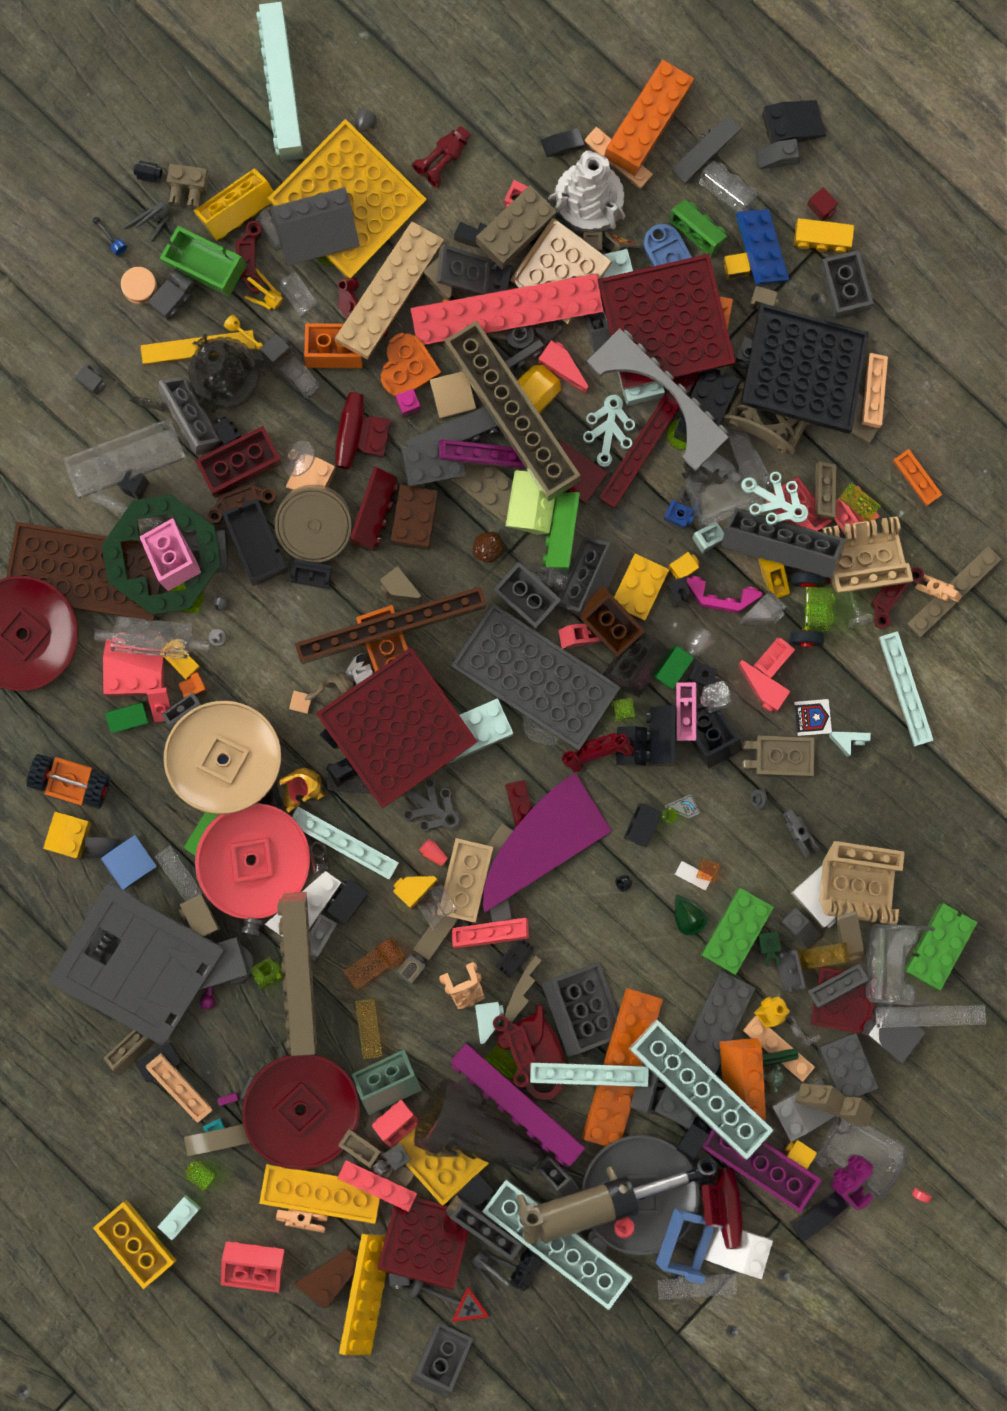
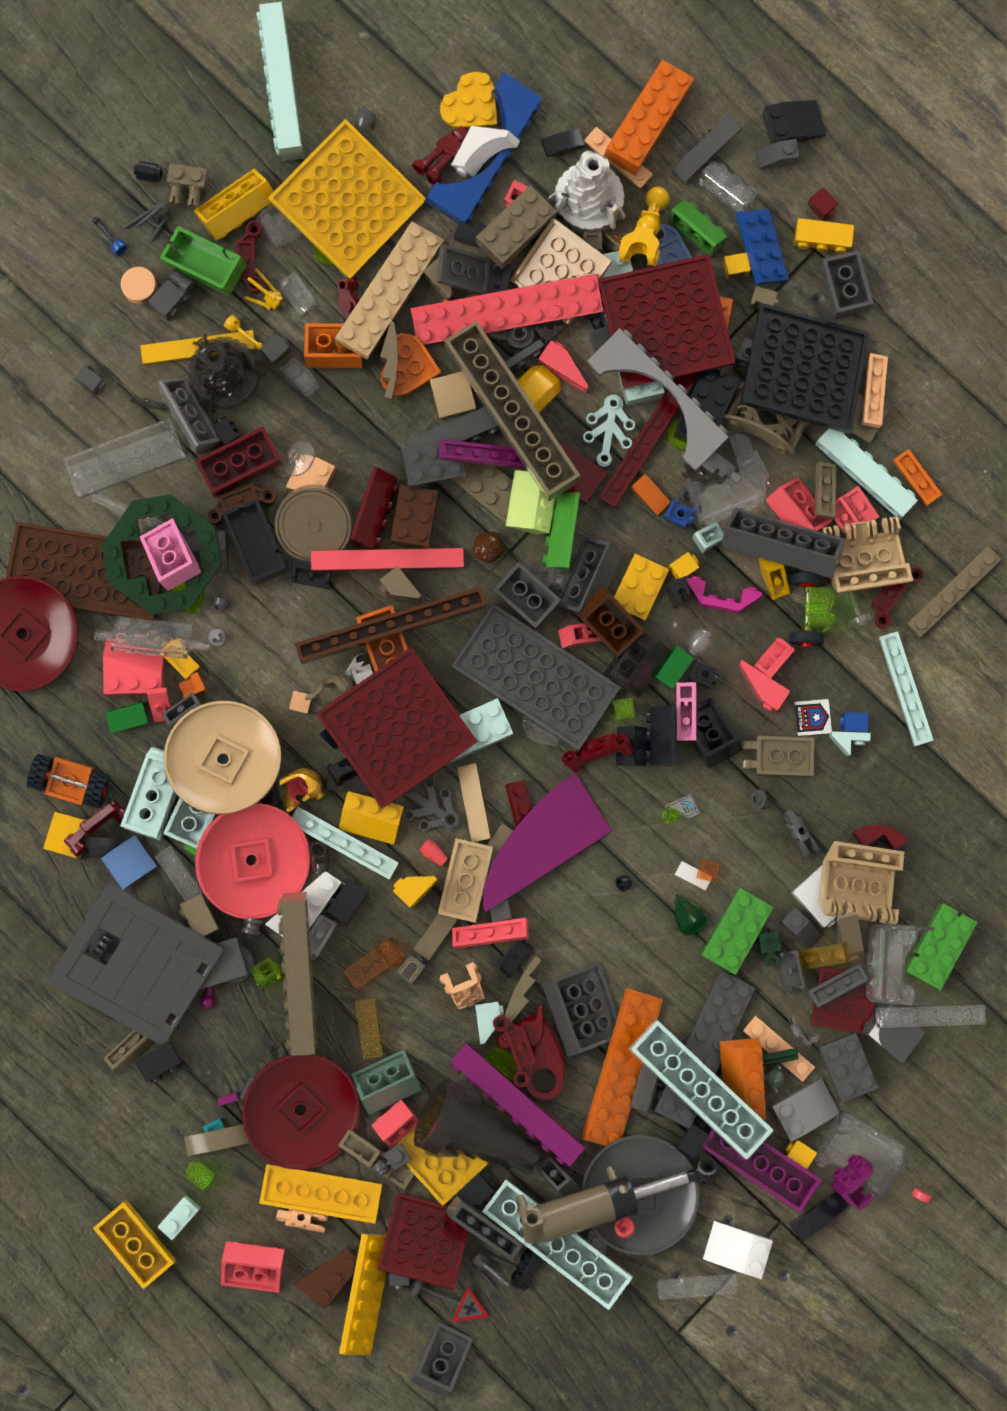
black hinge [118,470,149,500] -> none
light nougat plate [146,1054,212,1123] -> none
dark grey slope [271,187,360,266] -> none
dark red plate [335,392,390,470] -> none
coral plate [337,1161,417,1212] -> none
dark pink brick [395,389,421,418] -> none
clear piece [417,884,457,930] -> none
light aqua plate [530,1063,648,1087] -> none
black hinge [623,803,662,848] -> none
medium blue piece [656,1208,723,1284] -> none
clear brick [700,680,732,713] -> none
dark red plate [702,1168,743,1250] -> none
clear slope [739,591,786,626] -> none
light aqua plant [742,472,808,526] -> none
yellow brick [754,996,790,1028] -> none
dark tan arch [796,1083,874,1127] -> none
clear neon green tile [839,483,881,521] -> none
light nougat hinge [915,574,962,602] -> none
none -> dark red plate [64,801,126,857]
none -> light aqua hinge [120,746,178,841]
none -> light aqua slope [163,798,215,849]
none -> coral tile [310,548,464,571]
none -> yellow slope [339,791,404,845]
none -> dark tan slope [380,321,398,403]
none -> blue arch [424,72,542,224]
none -> yellow plate [440,72,497,129]
none -> white arch [451,126,520,177]
none -> tan slope [457,763,491,842]
none -> yellow piece [619,187,670,266]
none -> orange slope [631,474,671,516]
none -> light aqua brick [815,429,918,520]
none -> blue brick [839,712,868,733]
none -> dark red brick [852,825,908,850]

